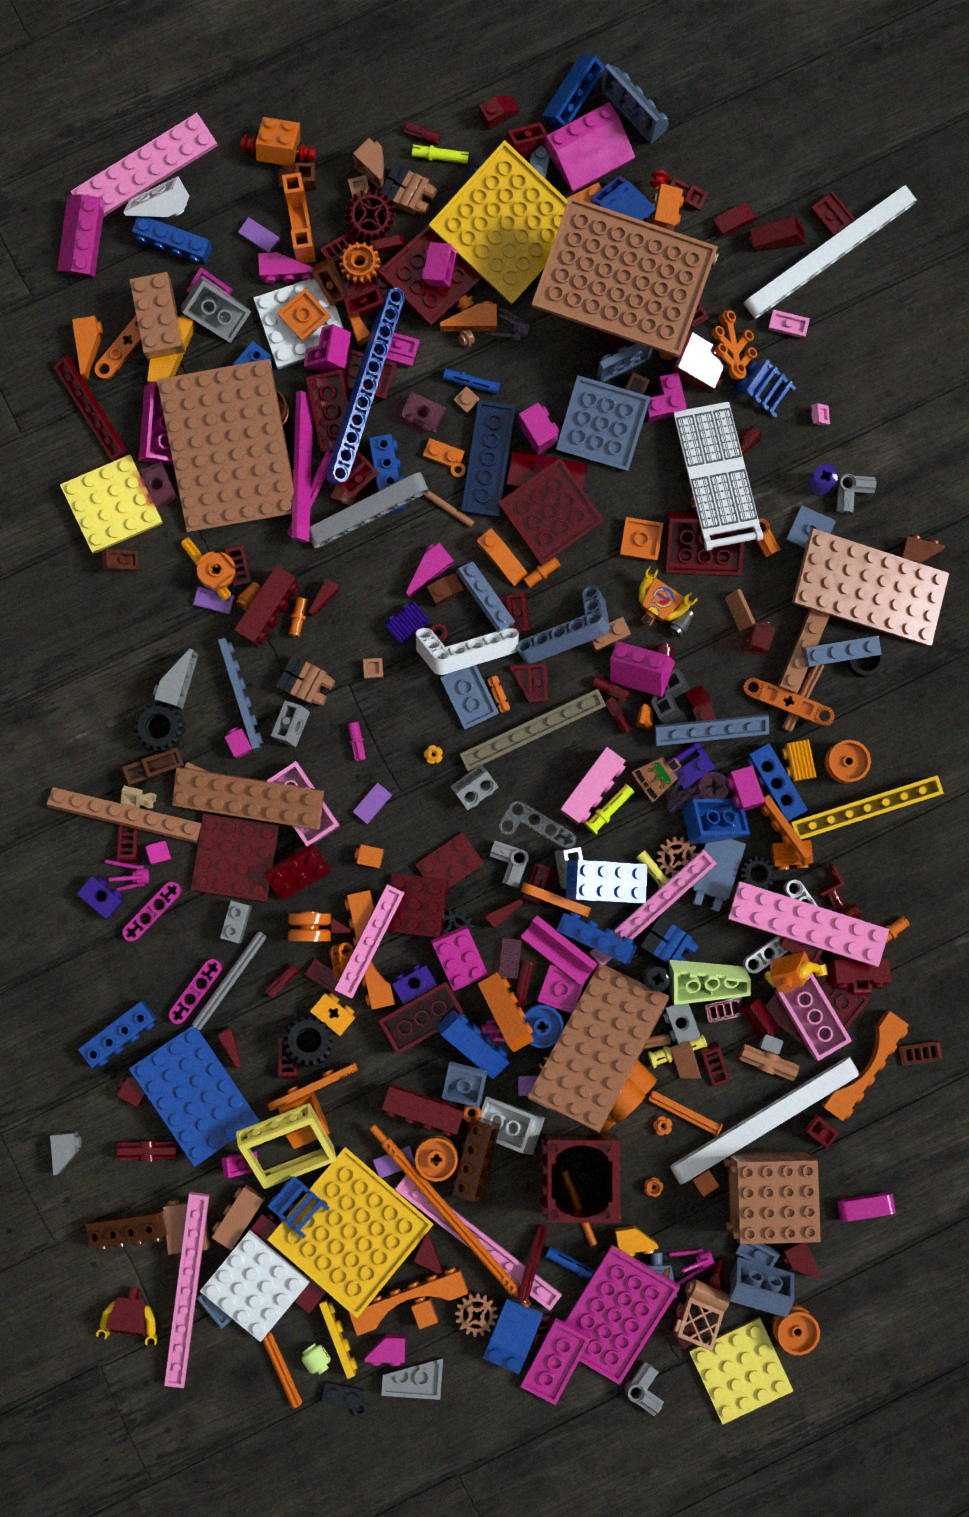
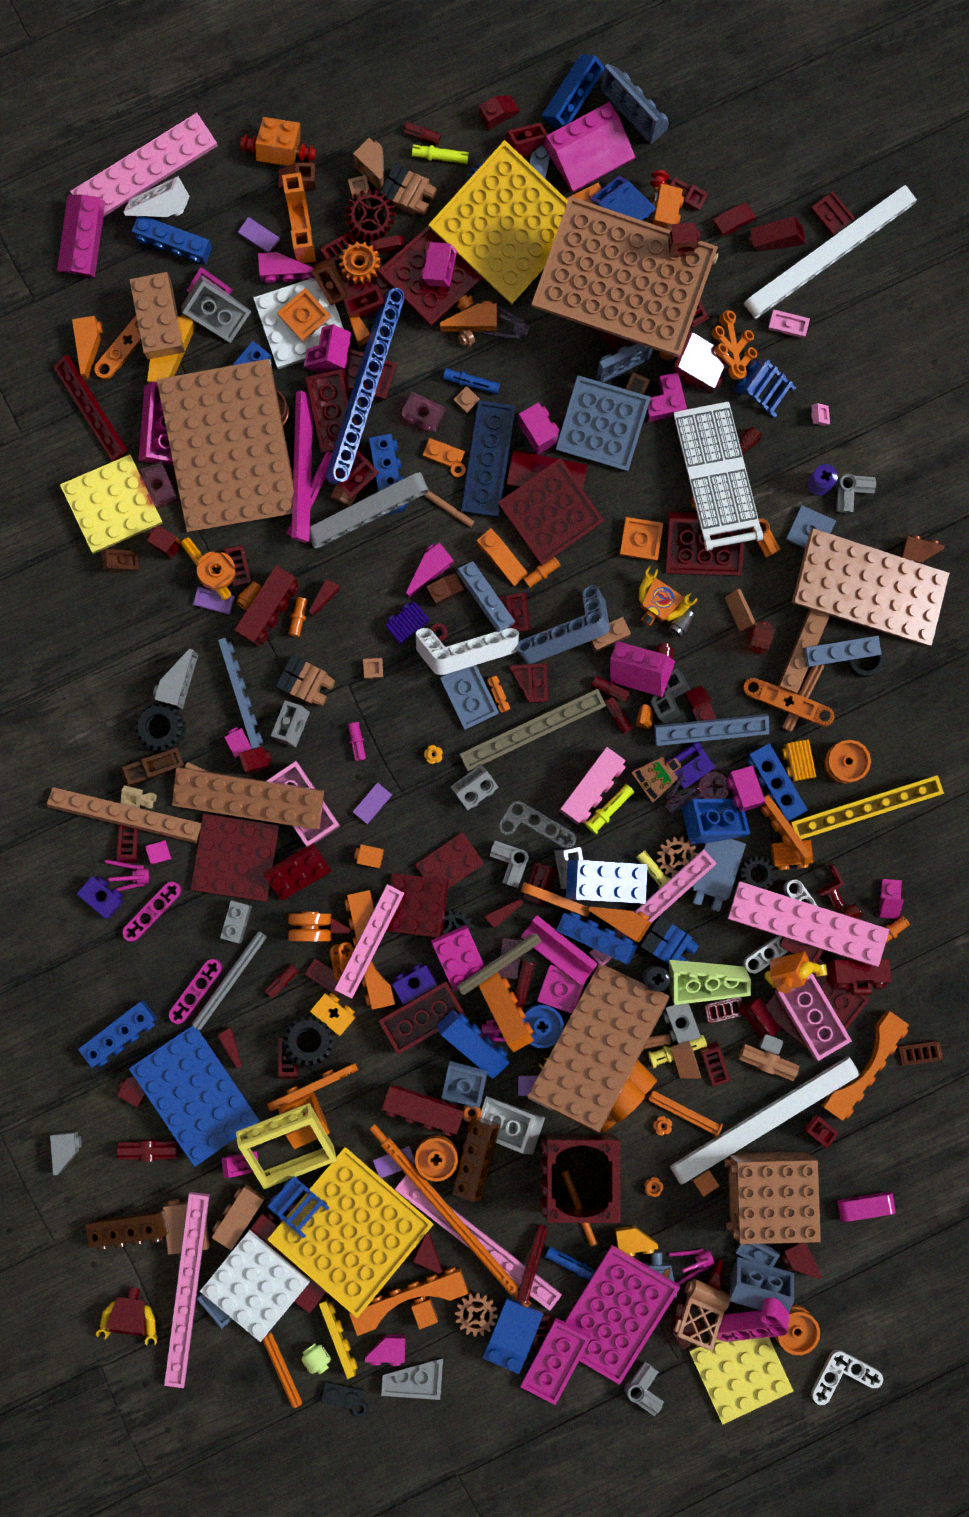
dark pink plate [376,332,420,367] -> none
none -> dark red brick [147,524,182,559]
none -> dark red slope [238,747,272,774]
none -> dark tan axle [457,933,541,995]
none -> orange slope [588,907,652,942]
none -> dark red brick [668,222,700,257]
none -> dark pink beam [717,1298,790,1342]
none -> white beam [811,1350,883,1405]
none -> dark pink slope [879,879,904,919]

